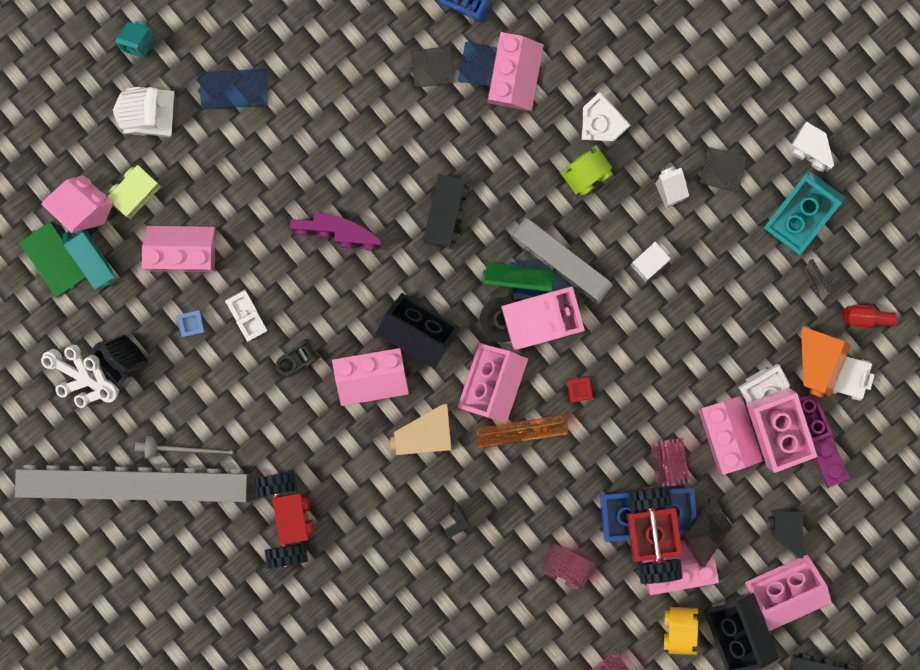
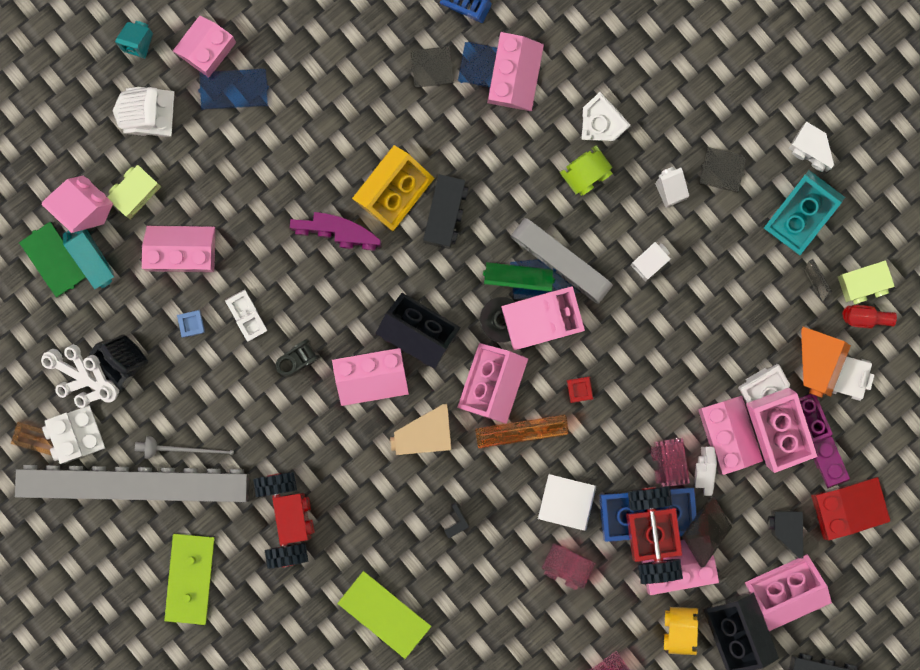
none -> clear orange tile [11,422,54,456]
none -> white plate [42,405,106,464]
none -> lime piece [164,534,215,625]
none -> bright pink slope [173,16,236,78]
none -> lime piece [337,571,431,659]
none -> yellow slope [352,145,435,231]
none -> white slope [538,474,597,531]
none -> white plate [694,447,717,496]
none -> red slope [811,477,891,540]
none -> yellowish green brick [838,261,895,304]

